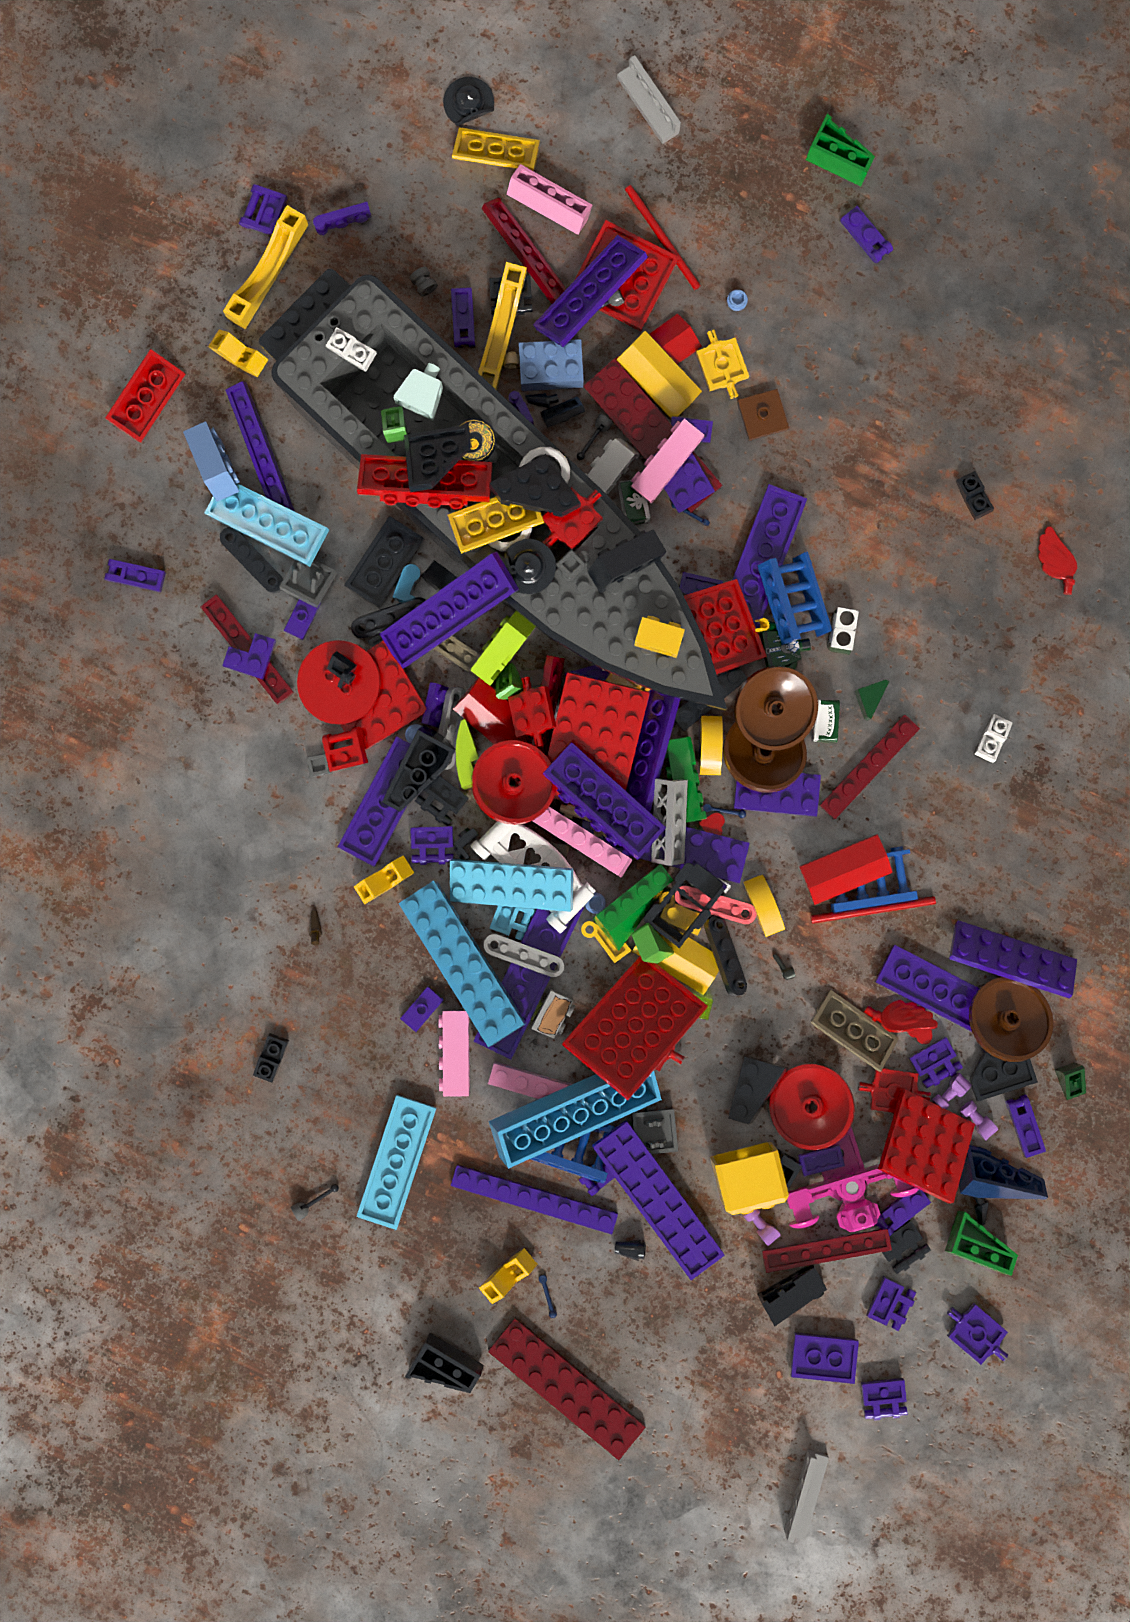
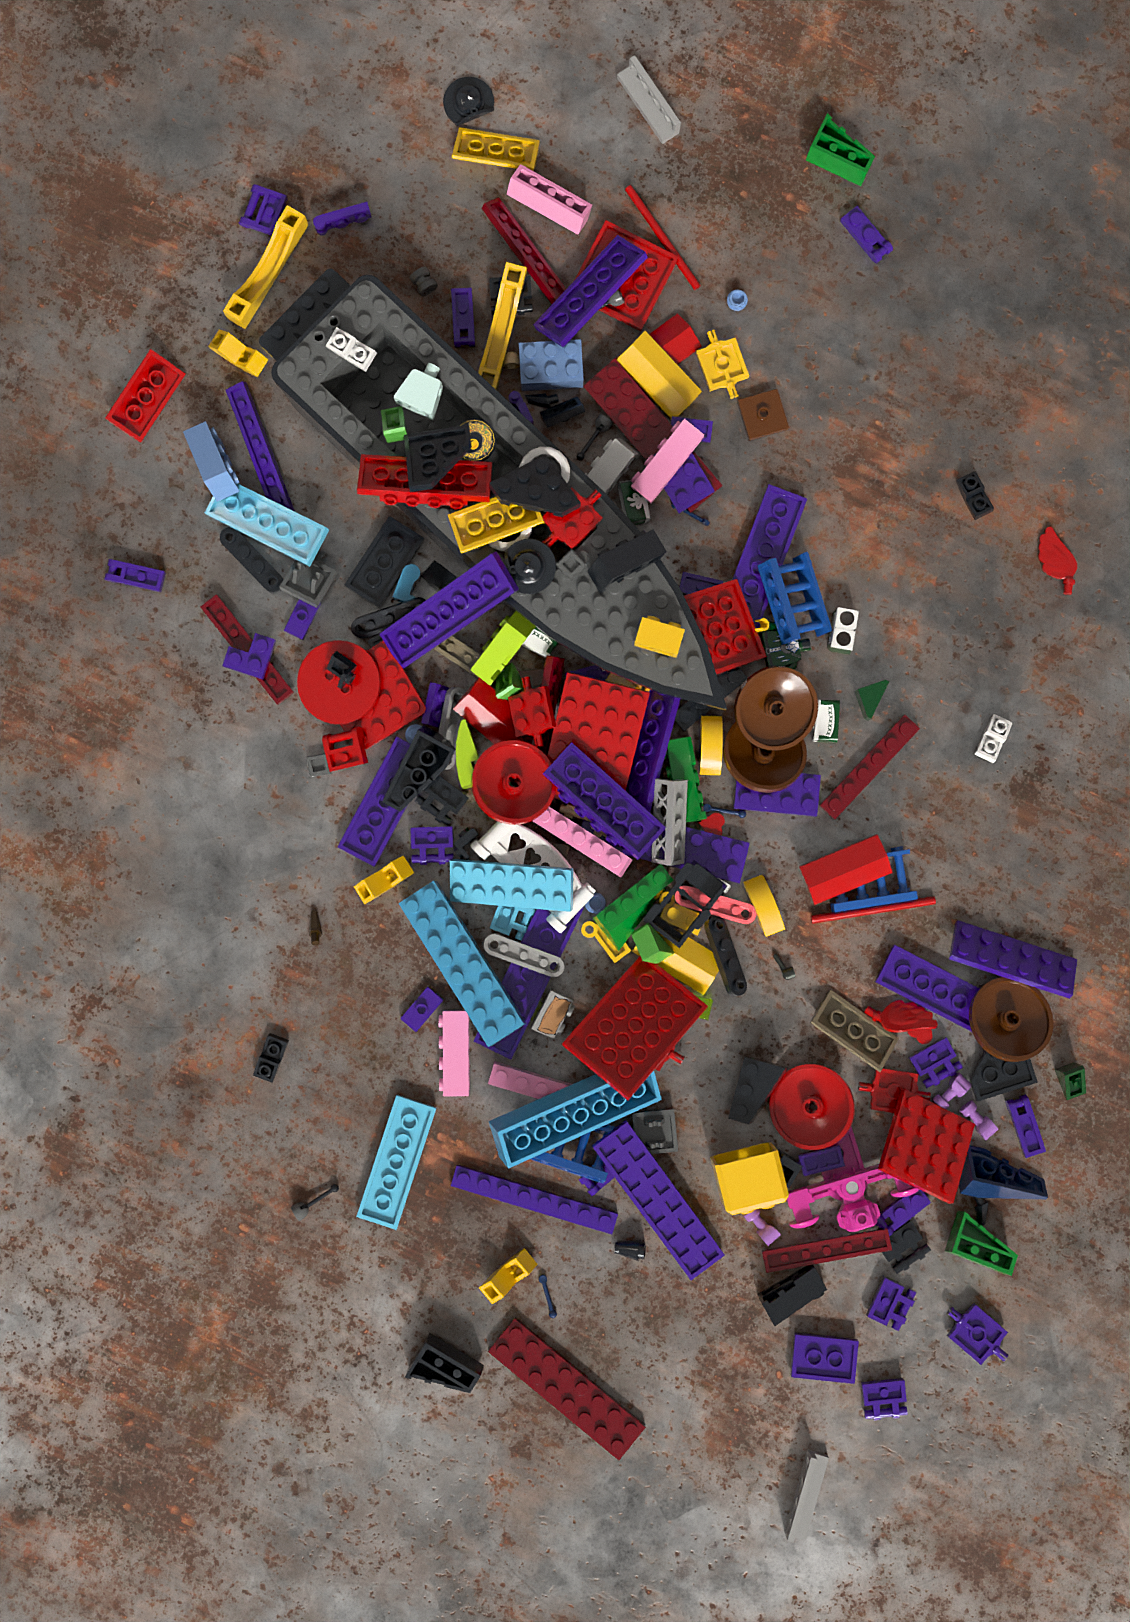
none -> white piece [522,627,558,659]

